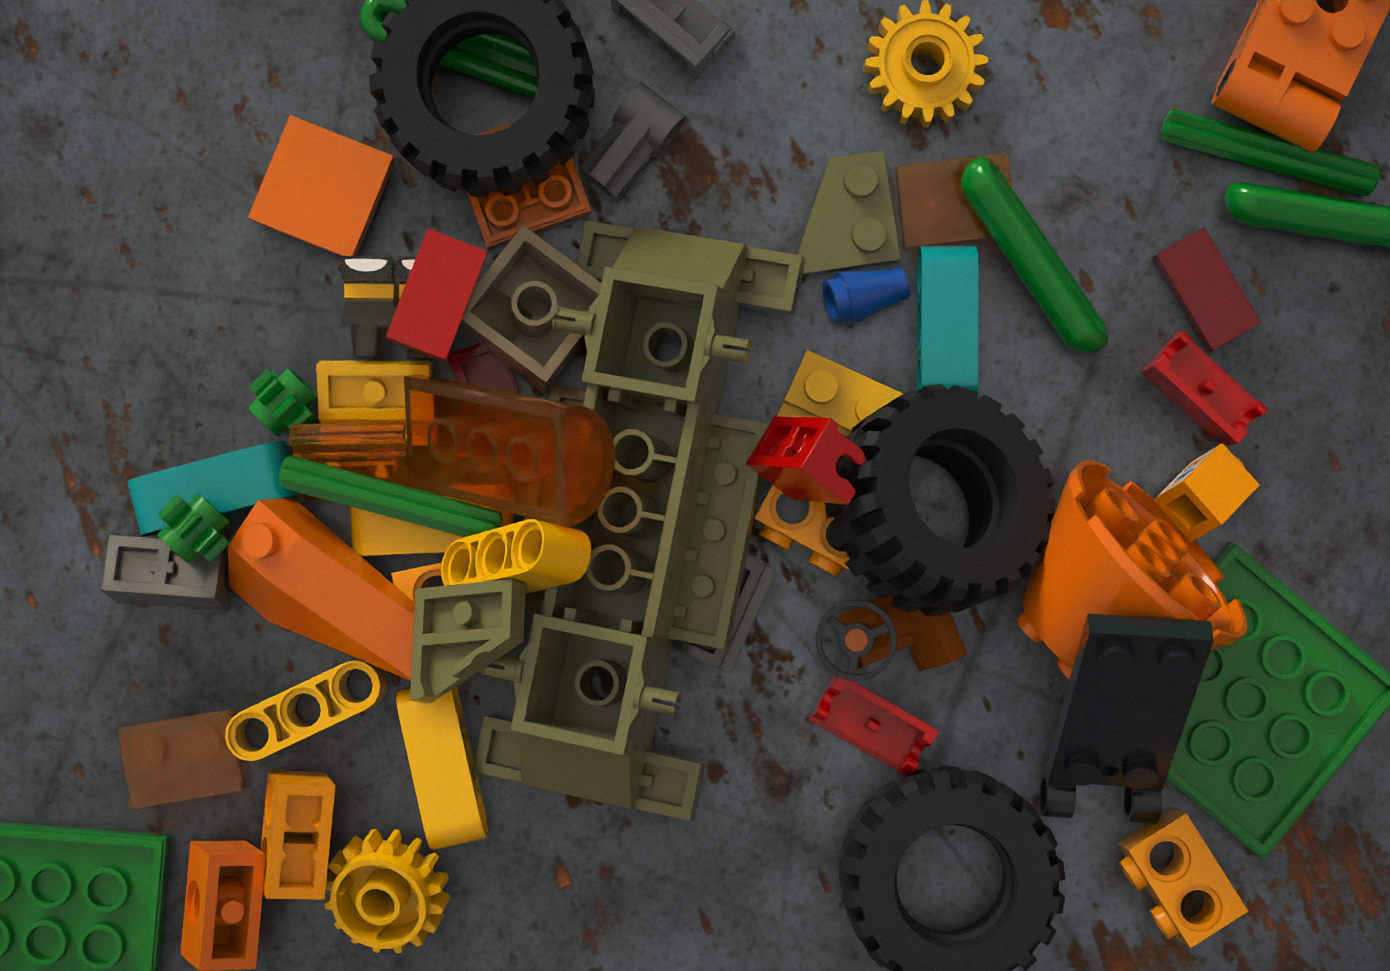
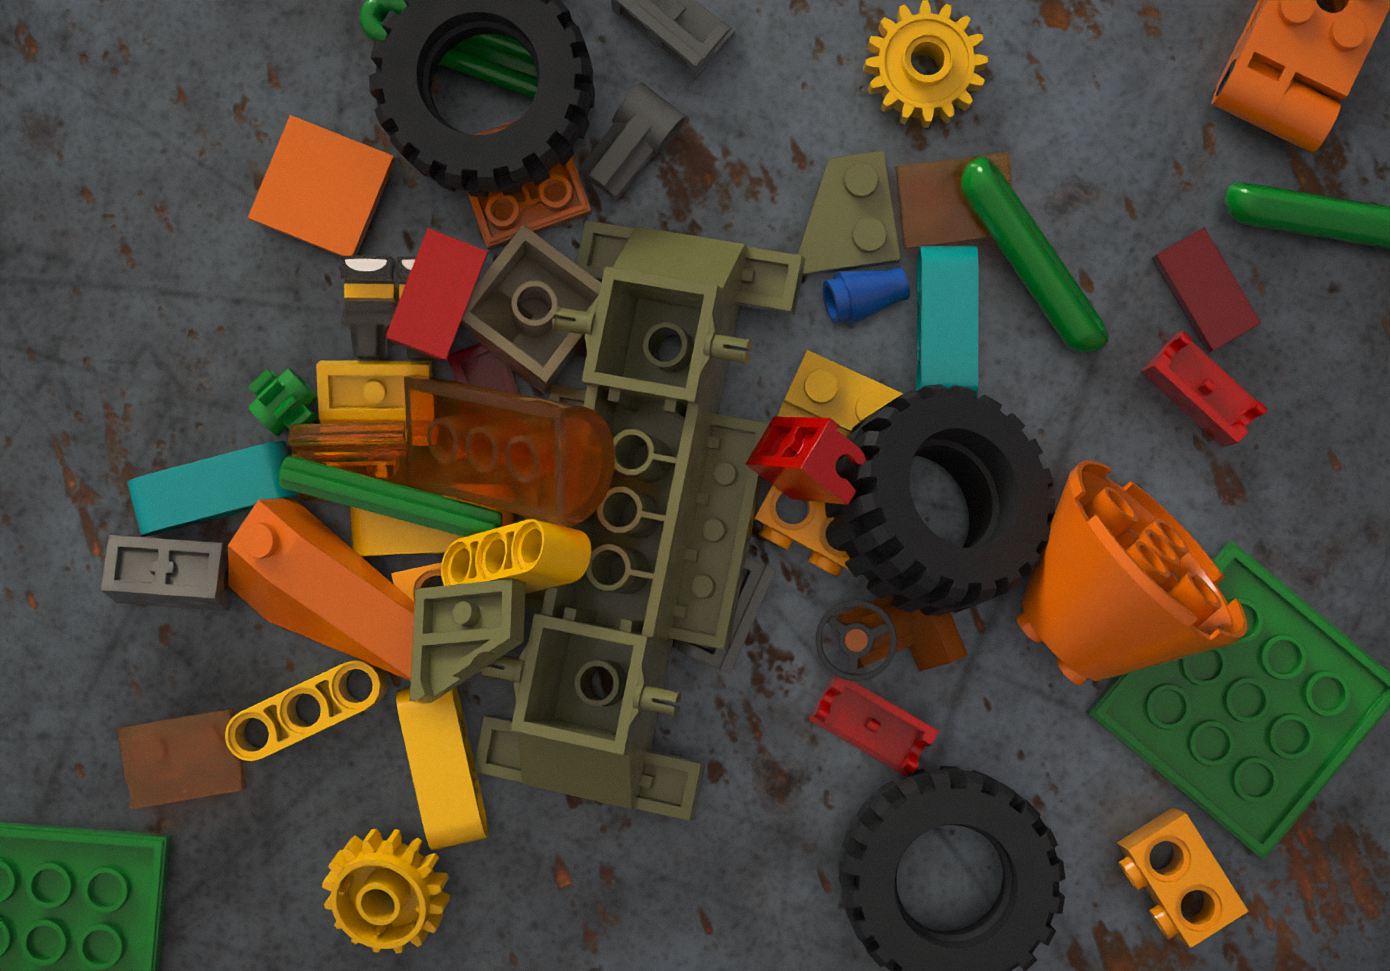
green gear [157,493,230,564] -> none
orange brick [180,840,266,971] -> none
light orange brick [261,770,336,900] -> none
black hinge [1040,614,1214,824] -> none
light orange brick [1153,443,1260,542] -> none
green axle [1160,109,1380,196] -> none

